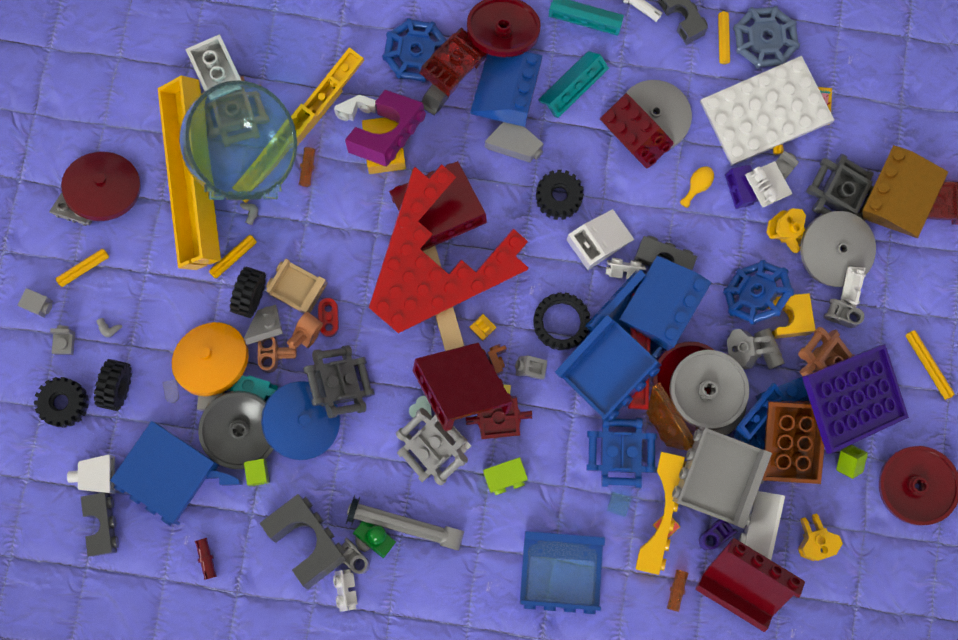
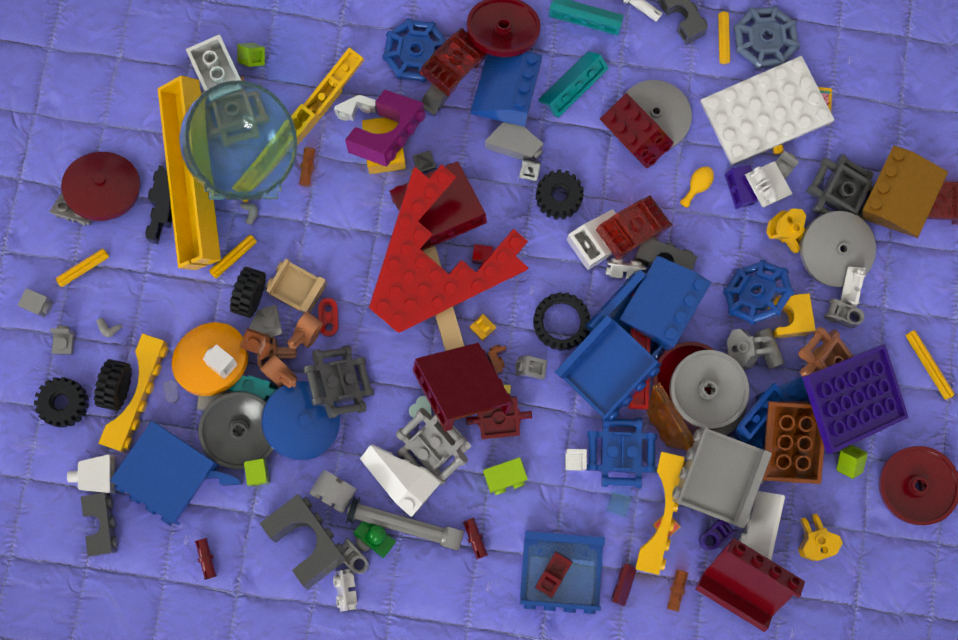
none -> yellow arch [98,333,169,453]
none -> black slope [145,165,172,245]
none -> white brick [203,345,238,379]
none -> lime panel [237,43,265,67]
none -> dark orange bracket [240,328,272,360]
none -> nougat beam [260,354,297,388]
none -> light grey brick [309,470,356,513]
none -> white wedge [360,444,442,517]
none -> dark grey tile [413,151,436,173]
none -> dark red pin [462,518,488,560]
none -> red slope [472,244,493,264]
none -> tile [519,158,541,181]
none -> dark red slope [535,551,573,598]
none -> white panel [565,449,587,471]
none -> clear red plate [596,195,673,260]
none -> dark red slope [611,564,637,606]

